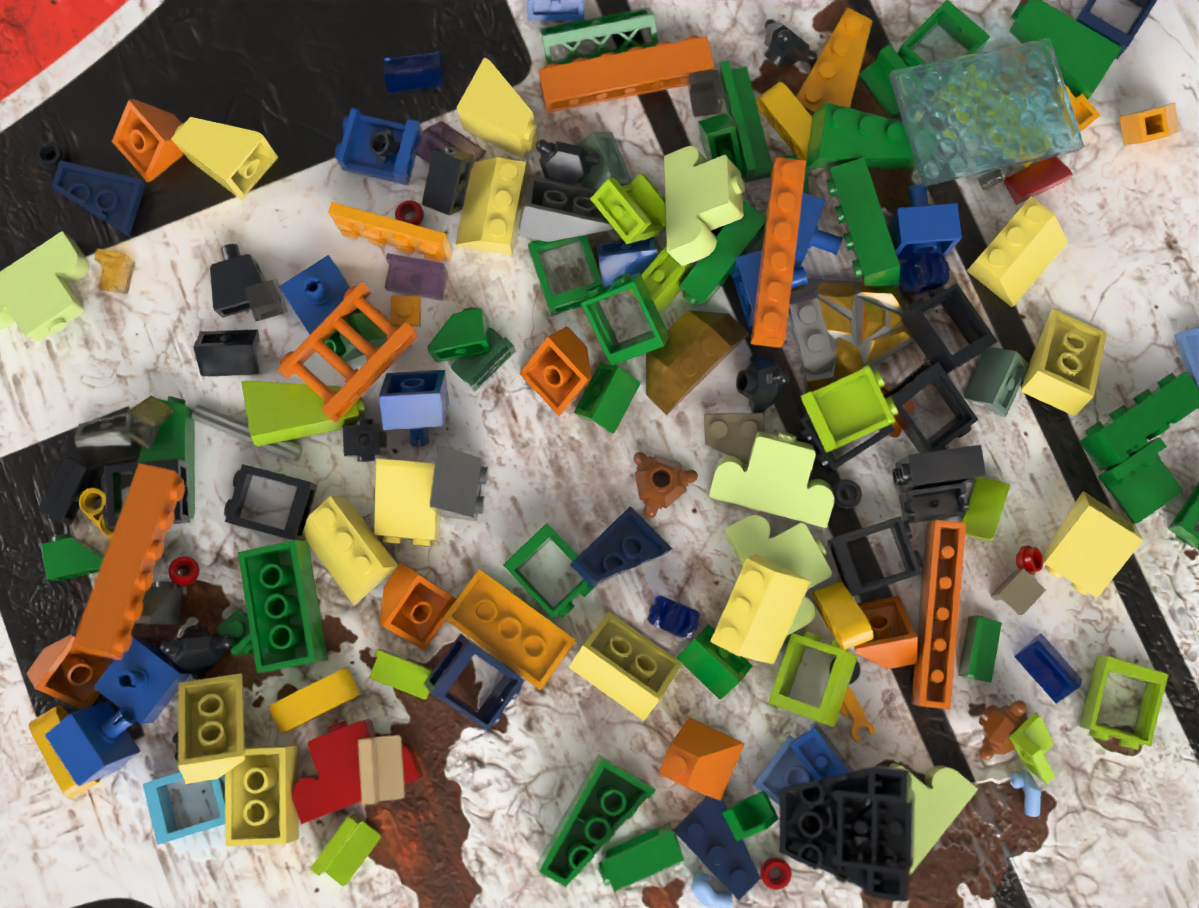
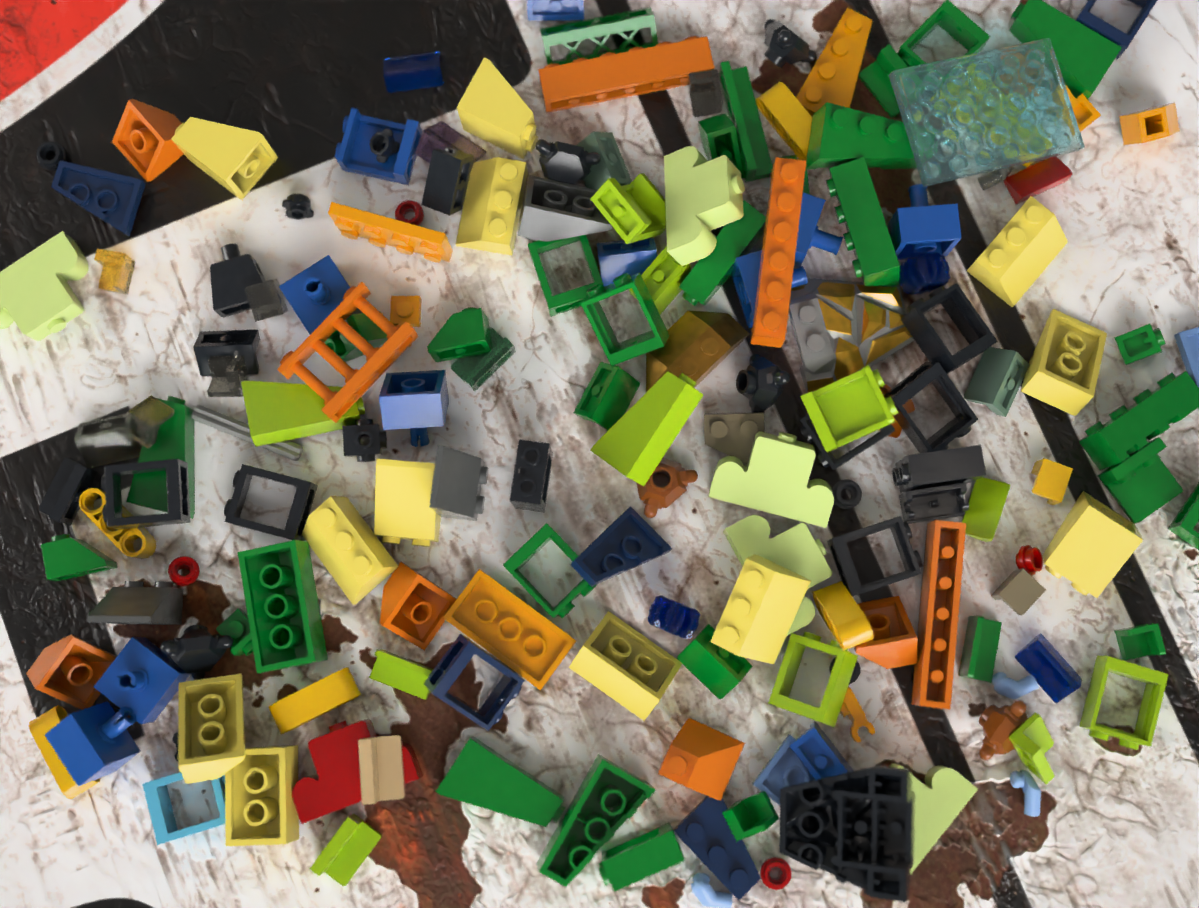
orange brick [72,463,185,660] -> none
clear purple panel [384,253,449,301] -> none
orange slope [519,326,591,416] -> none
none -> clear smoke panel [207,356,249,397]
none -> black plate [282,194,314,220]
none -> green slope [435,736,566,827]
none -> black window [510,439,553,513]
none -> lime slope [590,371,704,486]
none -> light blue arm [992,672,1039,699]
none -> yellow panel [1031,458,1073,505]
none -> green panel [1114,623,1166,660]
none -> green bracket [1115,324,1166,365]

